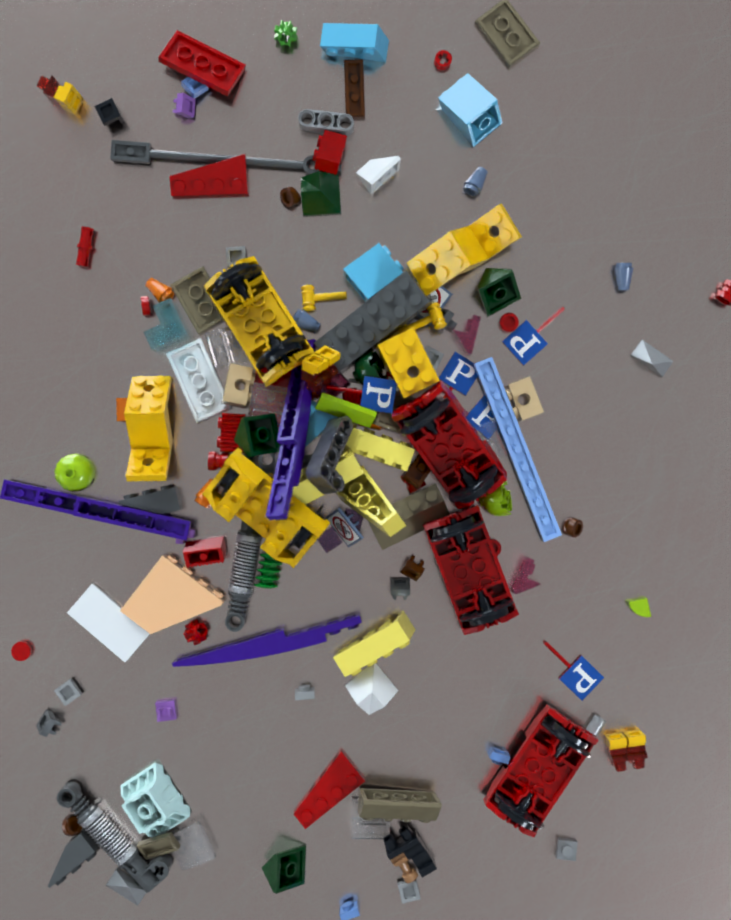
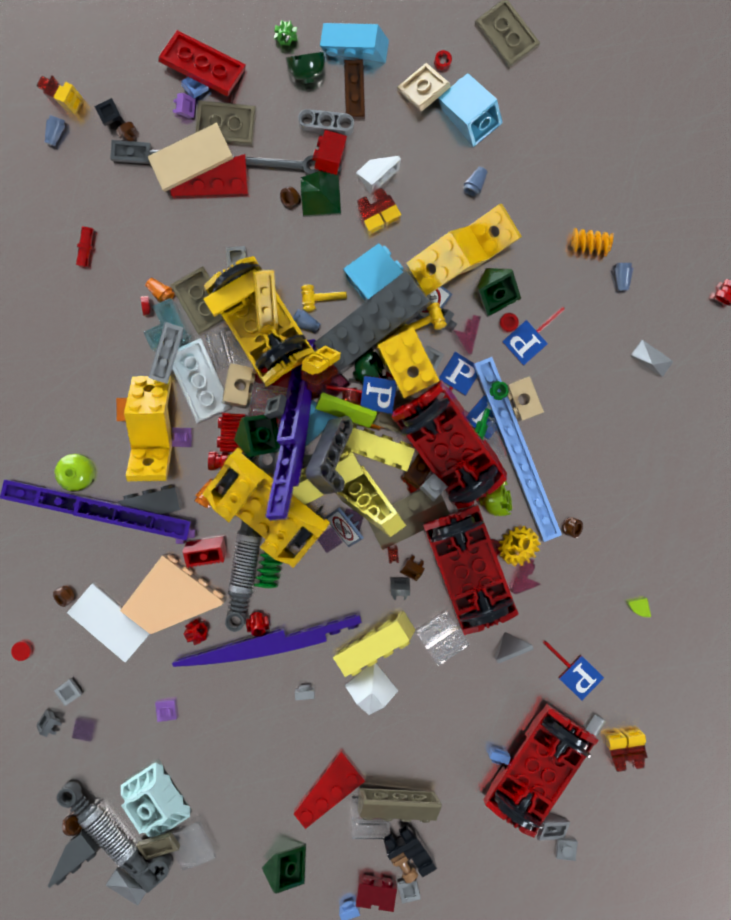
none -> sand blue cone [44,115,65,146]
none -> reddish brown tile [53,585,75,607]
none -> clear purple tile [72,718,96,742]
none -> reddish brown tile [116,121,136,141]
none -> tan tile [147,123,233,192]
none -> light grey tile [148,322,185,384]
none -> medium lavender tile [172,427,193,447]
none -> dark tan tile [195,100,256,146]
none -> yellow tile [203,269,256,317]
none -> red gear [246,612,270,636]
none -> yellow tile [253,270,278,332]
none -> dark grey tile [264,394,287,420]
none -> dark green cylinder [286,52,325,84]
none -> clear red bush [342,390,360,405]
none -> dark red brick [355,875,397,912]
none -> hips [357,188,401,235]
none -> clear red bush [388,546,399,564]
none -> tan tile [397,63,451,112]
none -> clear slope [416,611,470,666]
none -> light grey plate [420,473,448,501]
none -> green axle [475,408,490,441]
none -> green plate [490,381,509,400]
none -> light grey slope [494,632,534,664]
none -> yellow gear [498,526,541,567]
none -> light grey slope [537,813,570,840]
none -> light orange piece [571,228,614,257]

